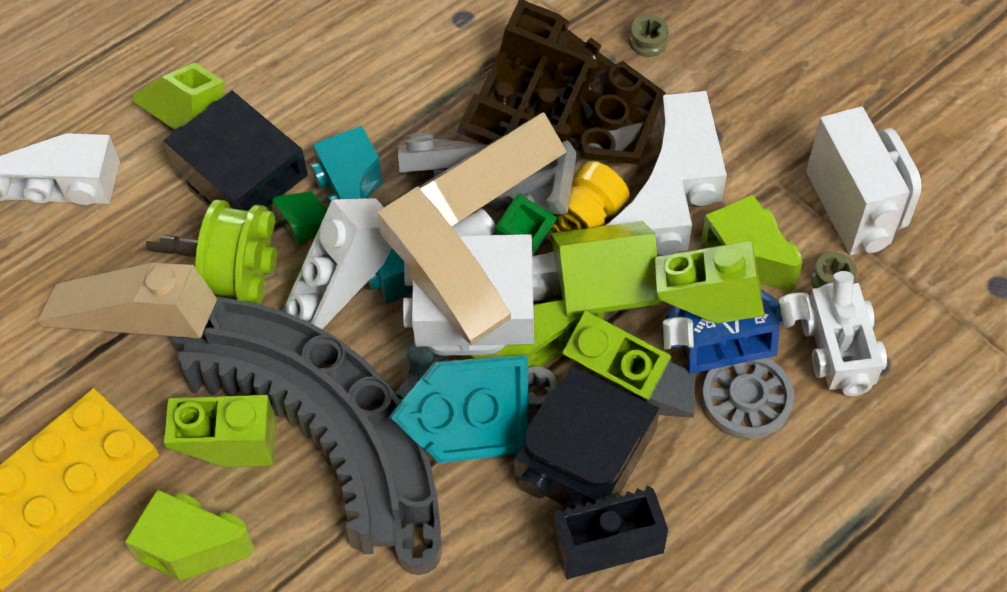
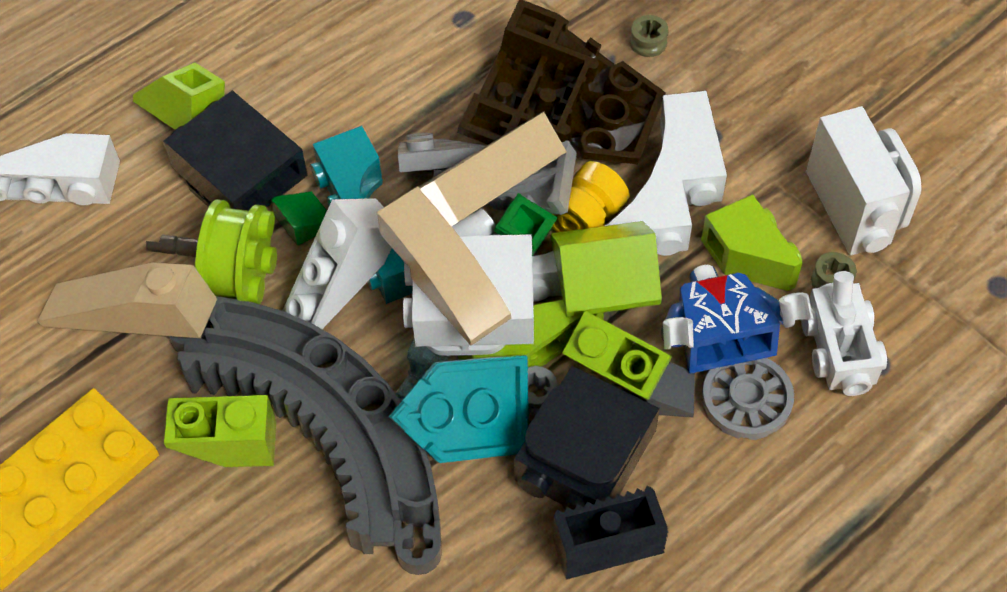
lime slope [125,490,255,581] -> none
lime slope [655,241,765,324] -> none

